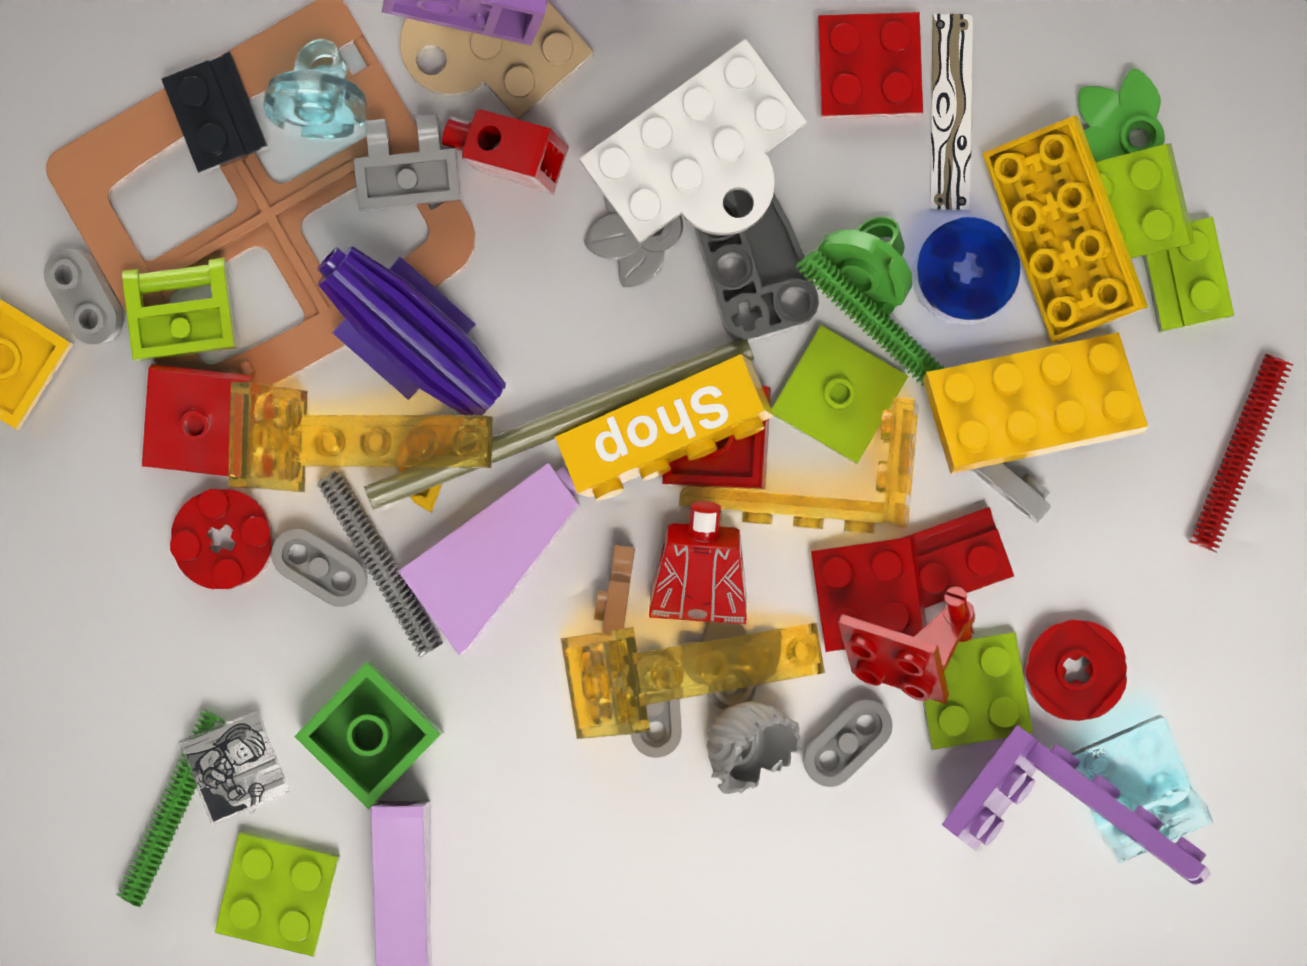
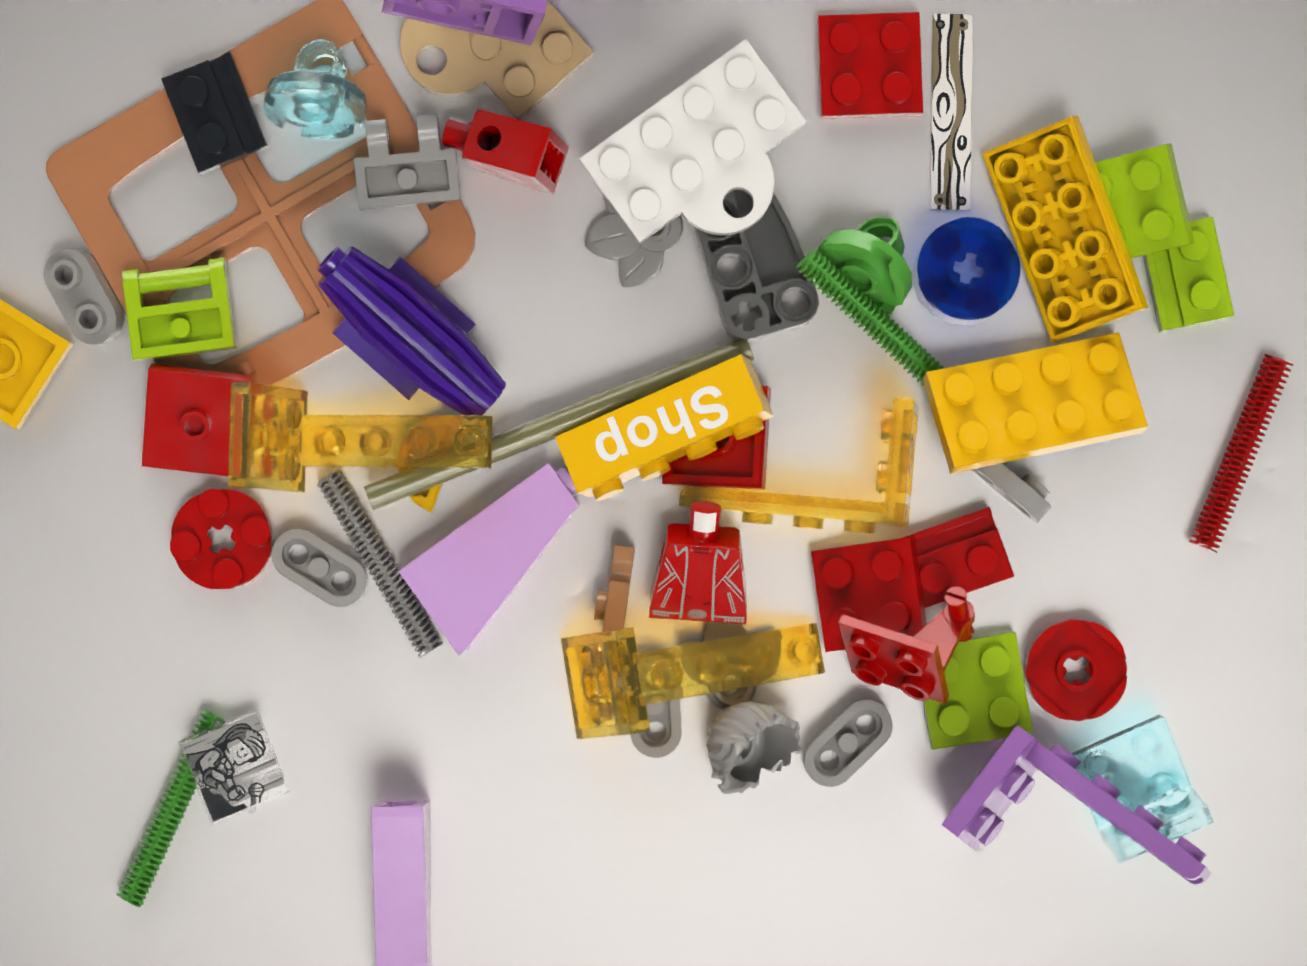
lime plate [214,831,340,957] -> none
bright green brick [294,661,444,809] -> none
lime plate [771,325,909,465] -> none
bright green plate [1078,68,1165,162] -> none

